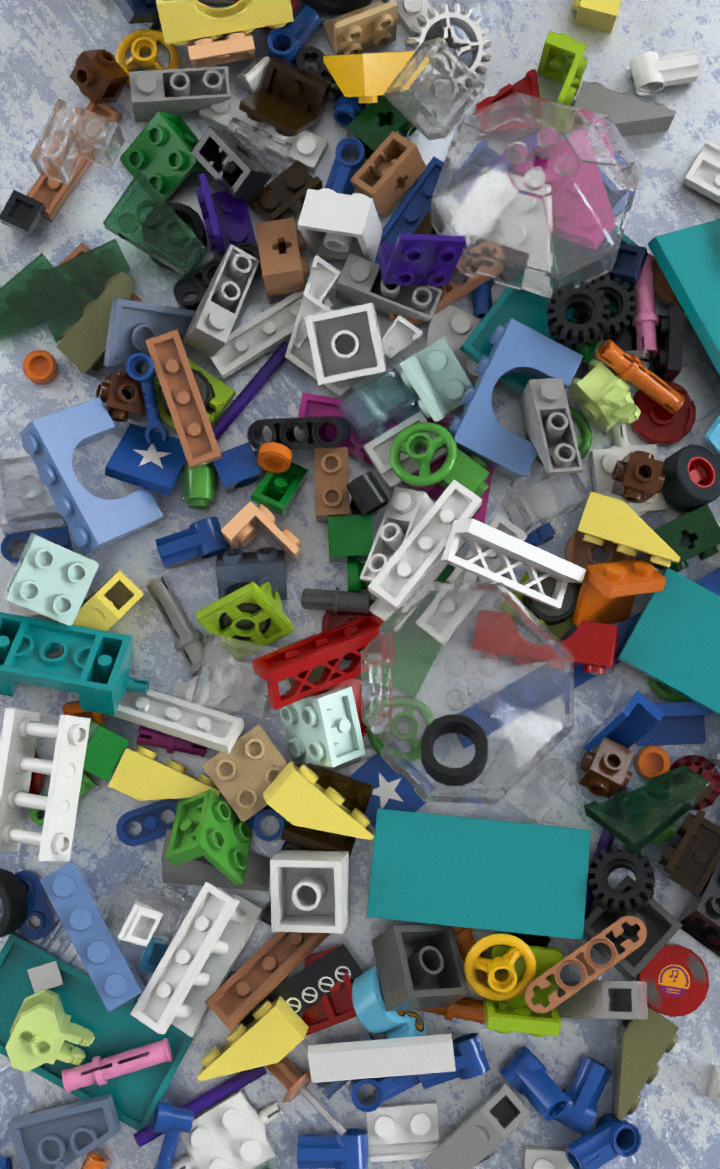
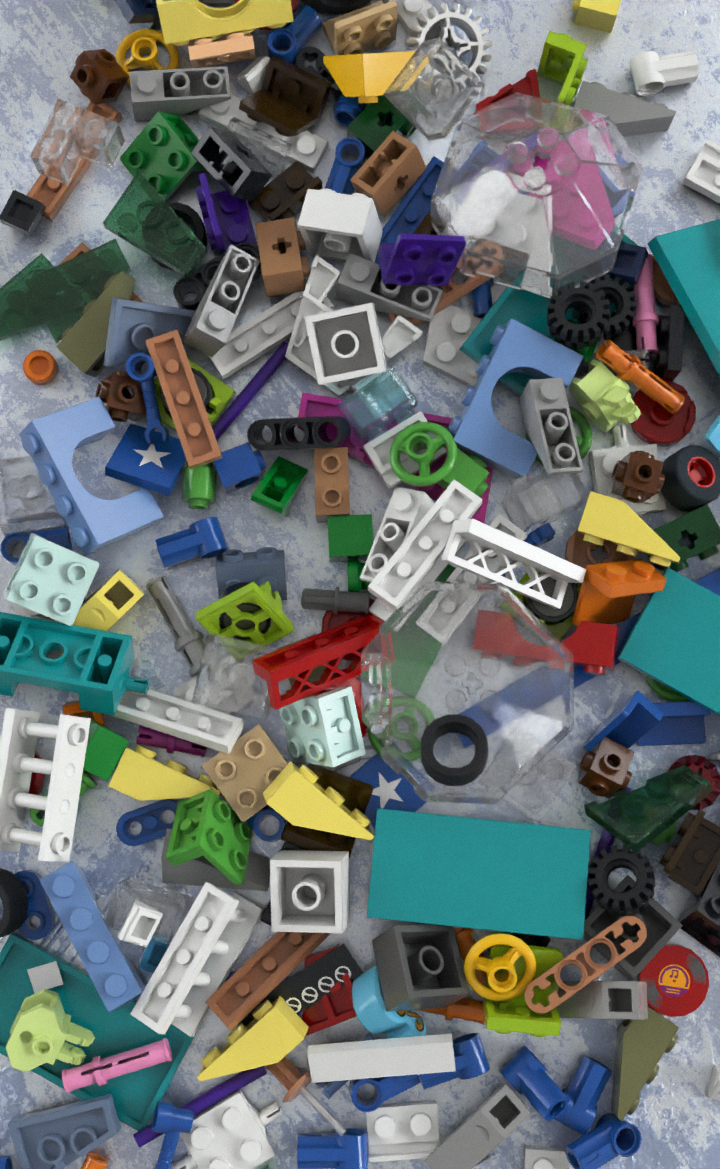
light nougat bracket [221,501,302,564] -> none
orange tile [257,442,292,473] -> none
black piece [346,471,390,517] -> none
light aqua bracket [400,336,475,423] -> none
orange tile [634,746,670,781] -> none

